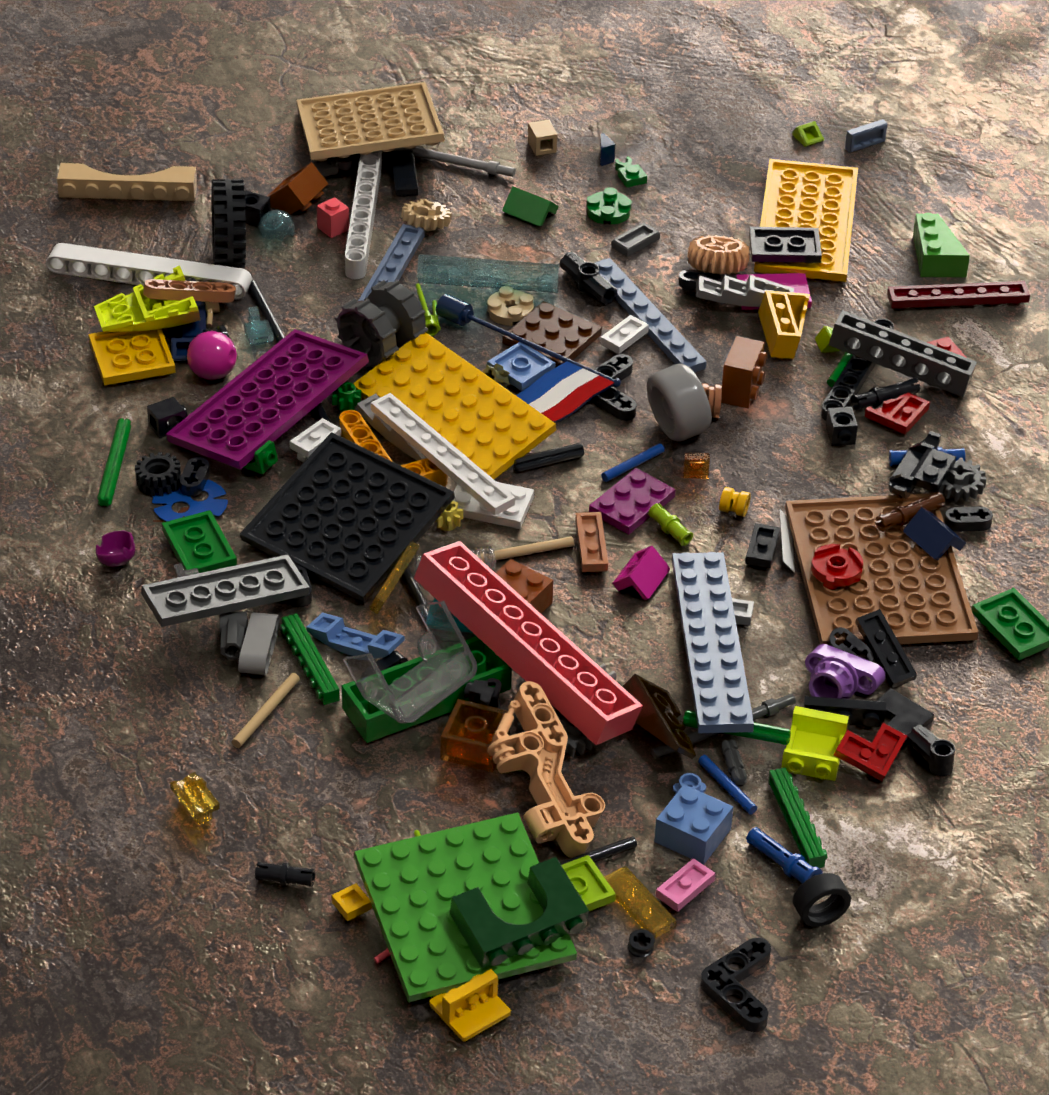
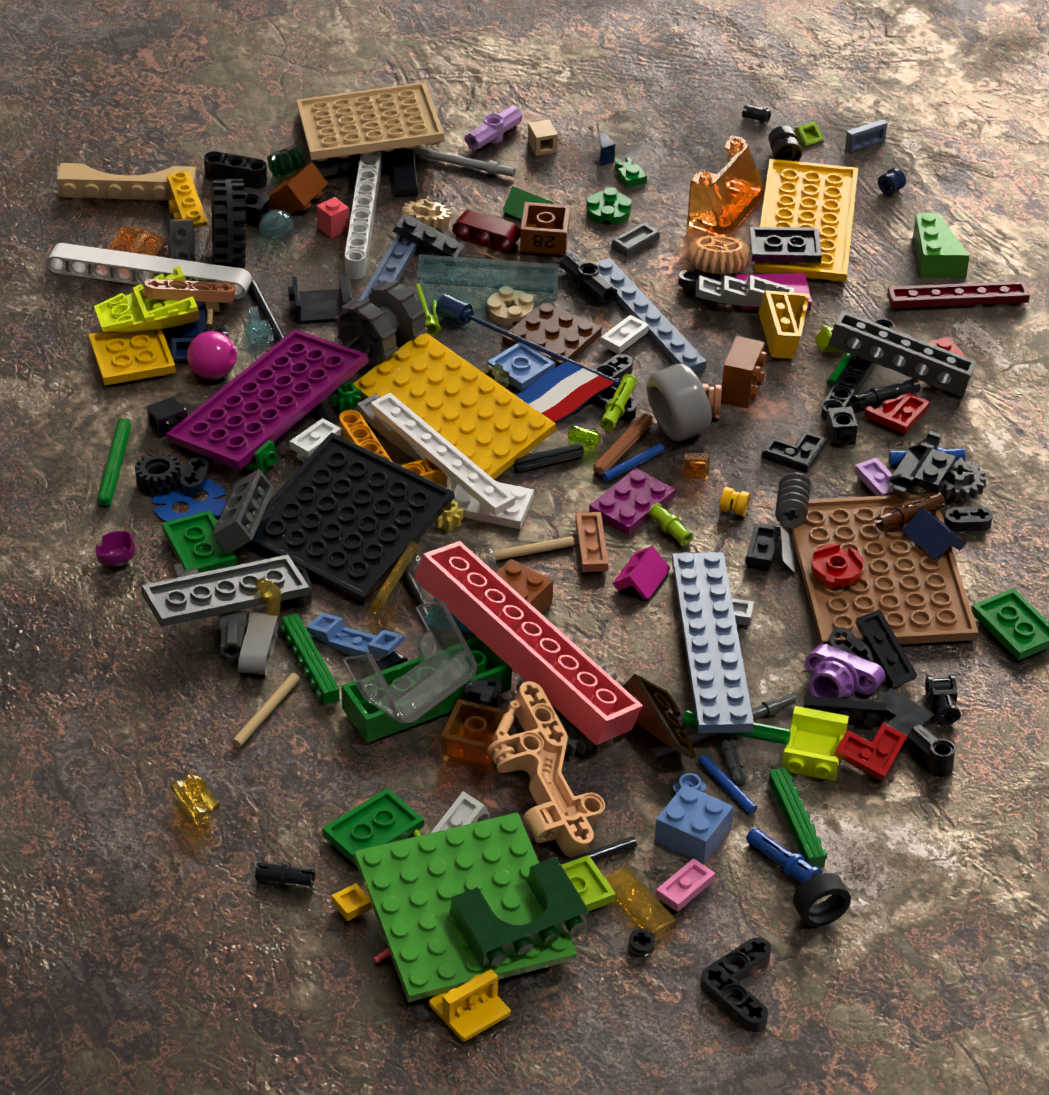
none -> clear orange slope [108,227,167,256]
none -> yellow bracket [167,171,207,228]
none -> dark grey pin [170,219,195,262]
none -> black beam [204,151,268,189]
none -> dark grey brick [212,469,275,554]
none -> clear yellow arm [255,578,281,616]
none -> clear green gear [267,146,306,177]
none -> black panel [288,273,352,324]
none -> green plate [322,788,424,866]
none -> black plate [393,213,465,264]
none -> white plate [431,791,490,833]
none -> dark red beam [452,210,521,252]
none -> lavender piece [464,105,522,151]
none -> dark orange brick [520,202,570,255]
none -> clear neon green pin [568,424,601,448]
none -> nougat axle [593,413,653,475]
none -> lime pin [600,374,637,431]
none -> clear orange windscreen [687,135,764,236]
none -> black pin [742,104,771,124]
none -> black tile [761,431,827,473]
none -> black wheel [768,125,802,162]
none -> dark grey piece [775,472,811,528]
none -> lavender plate [855,458,897,496]
none -> dark blue wheel [877,168,906,195]
none -> black connector [925,675,961,725]

